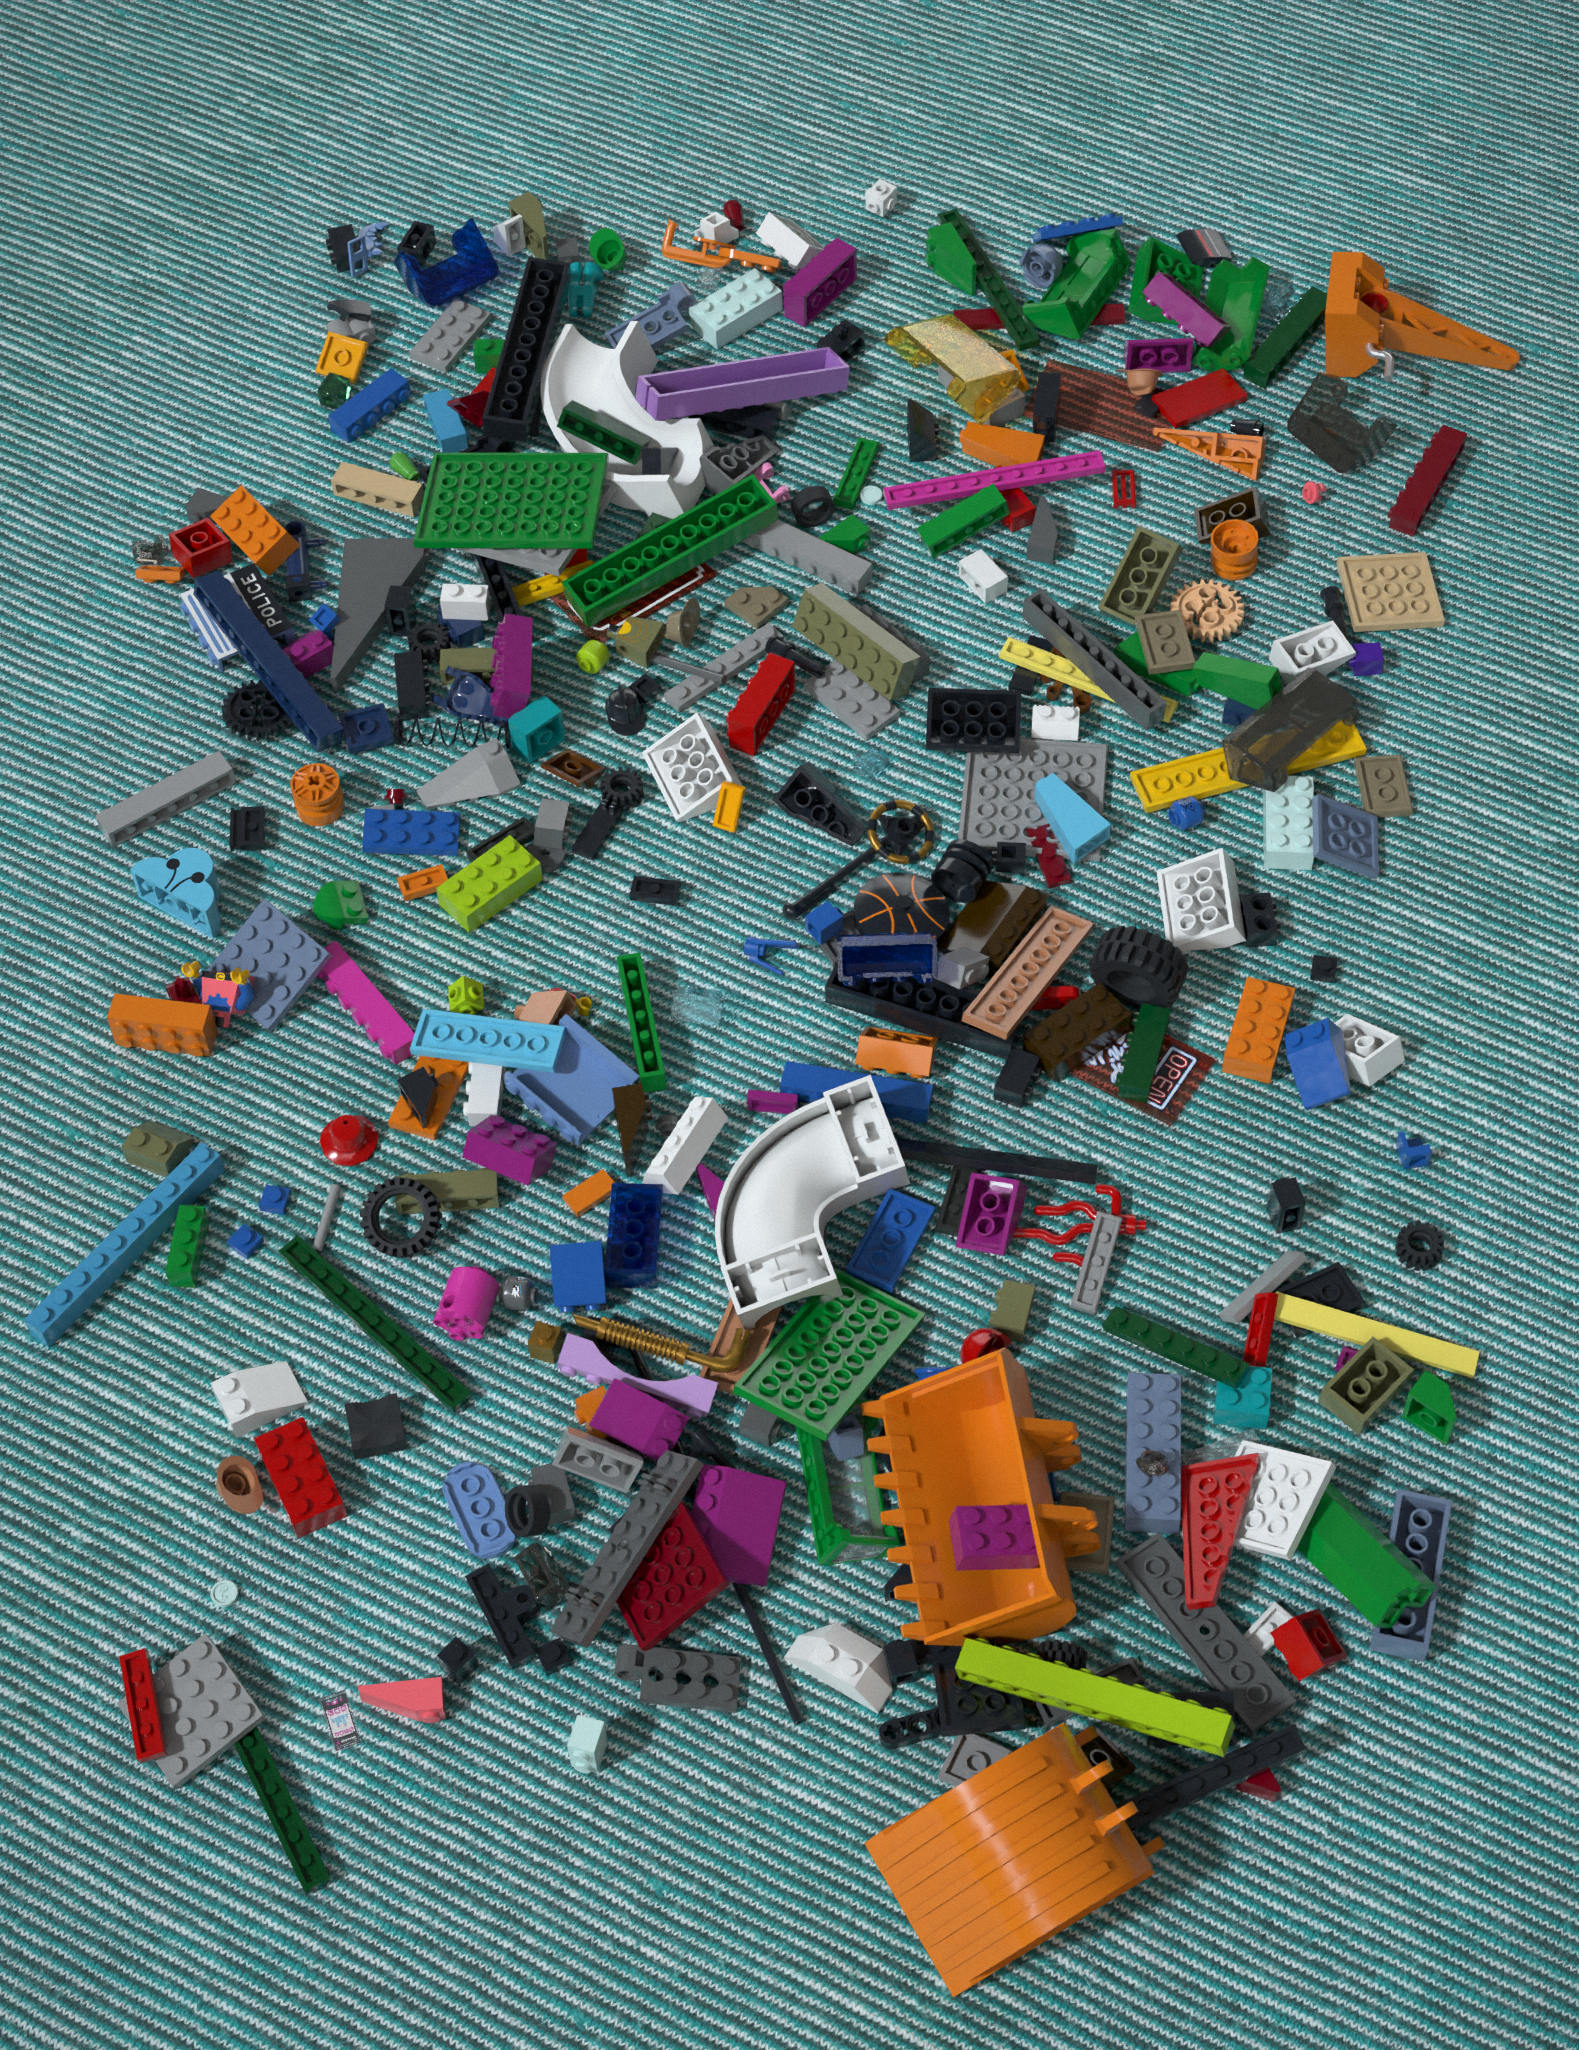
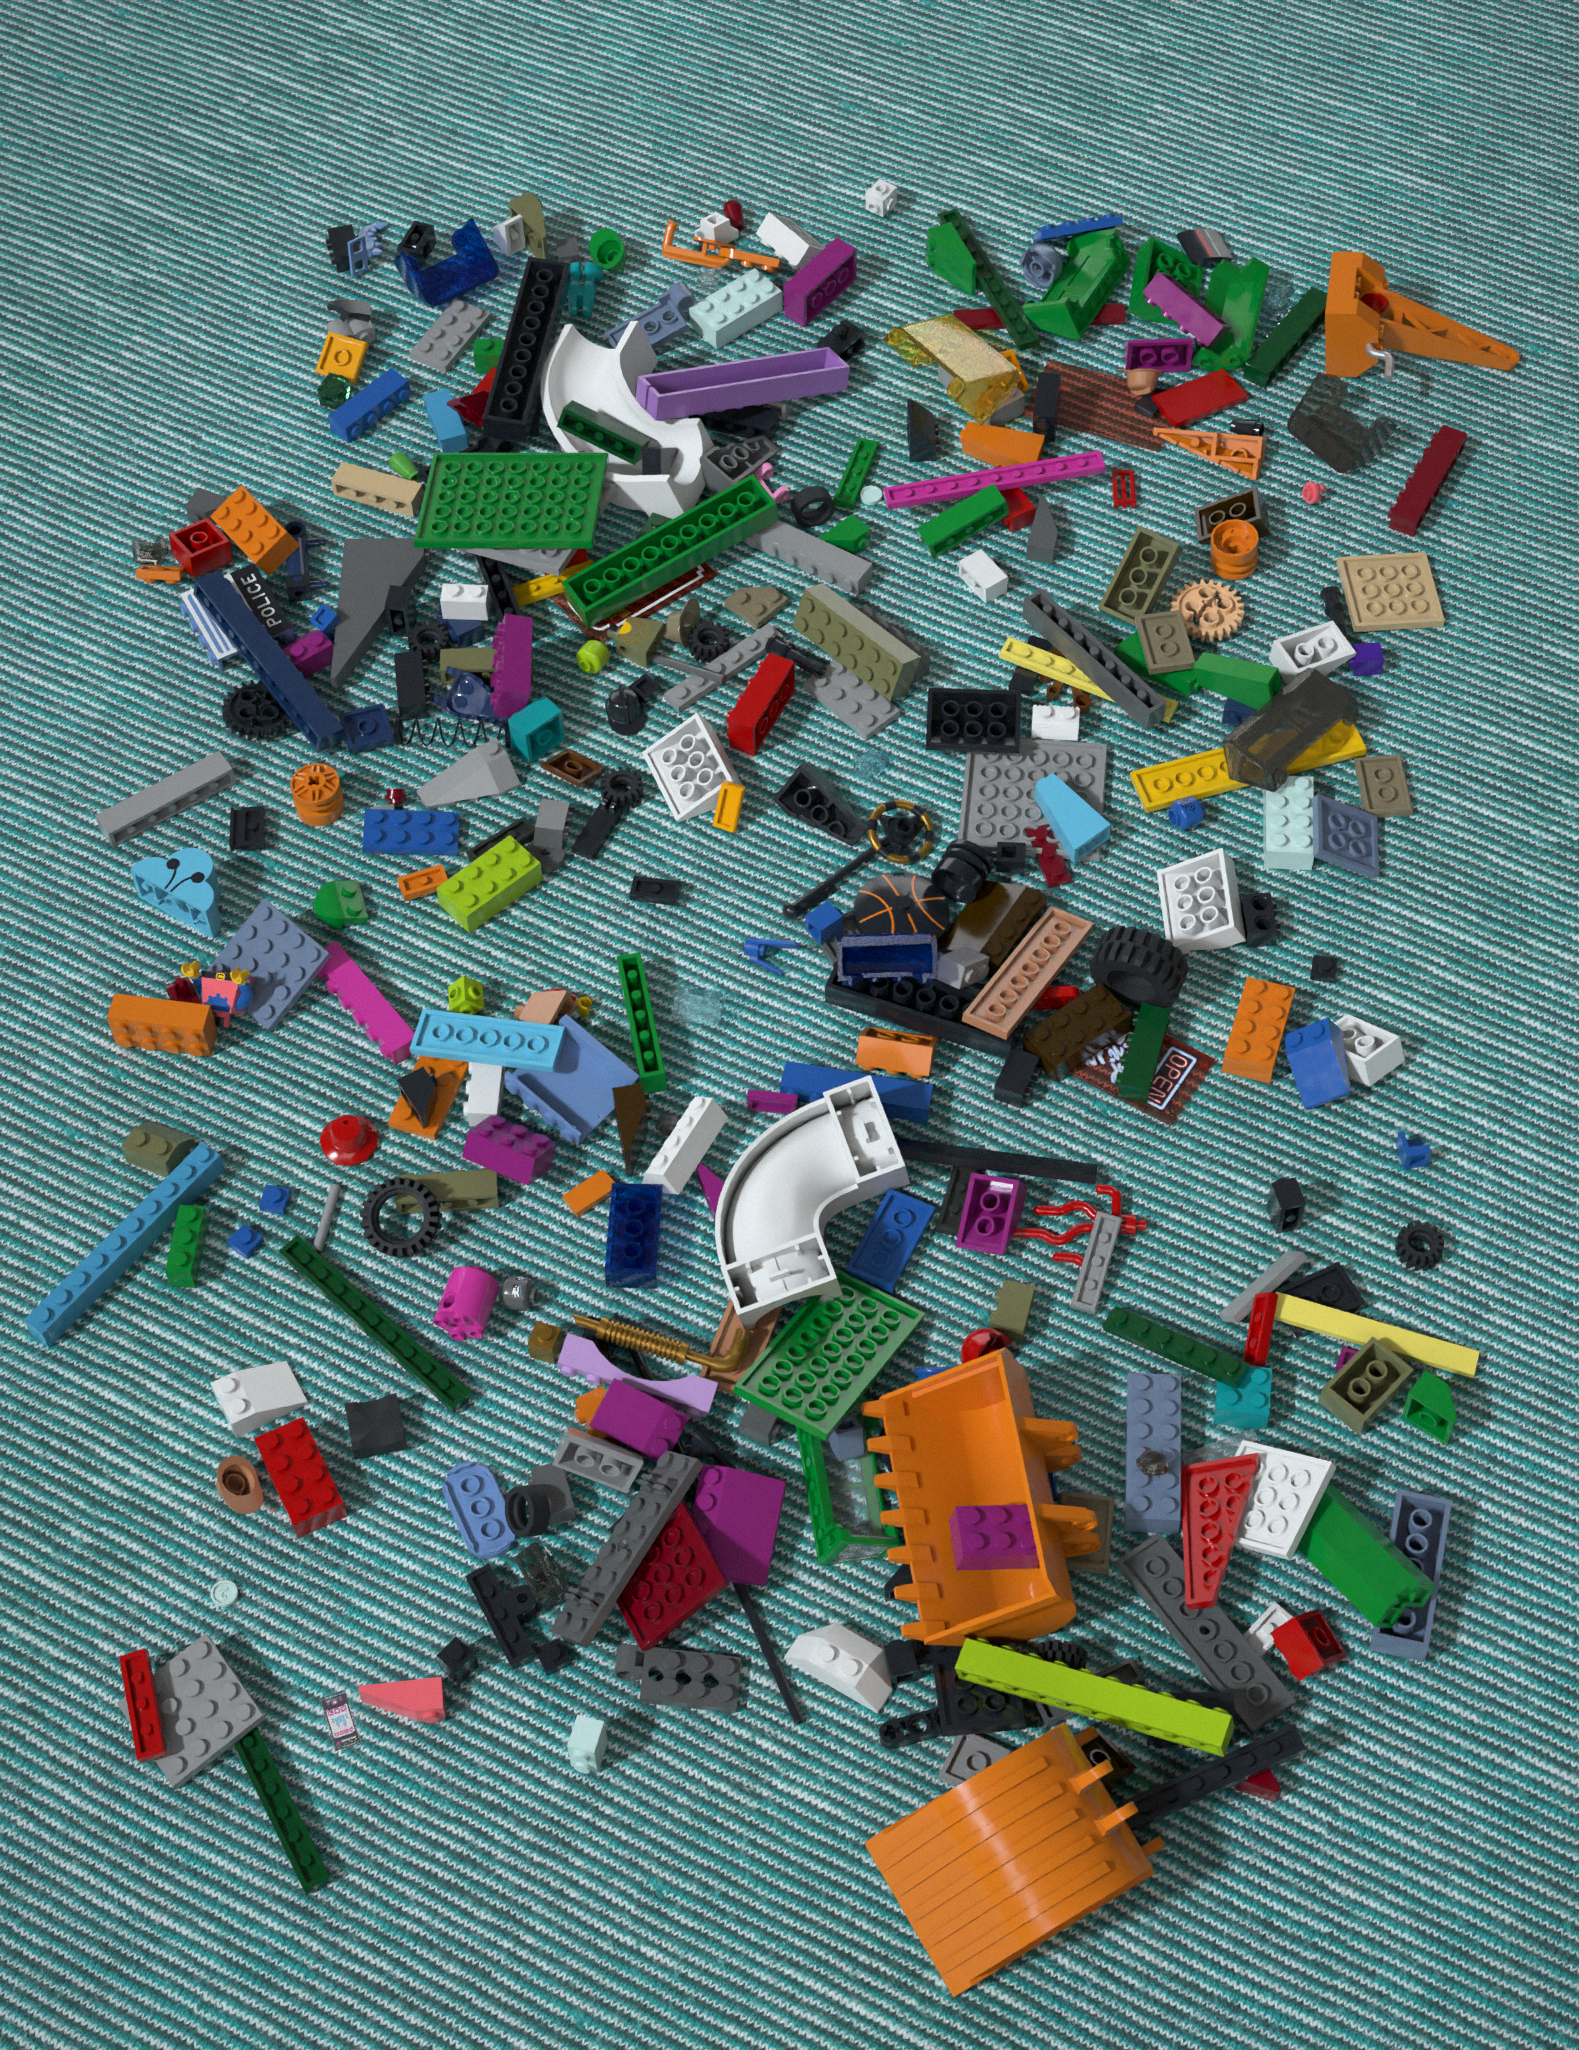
blue slope [550,1241,607,1313] -> none
none -> black tyre [688,621,730,664]

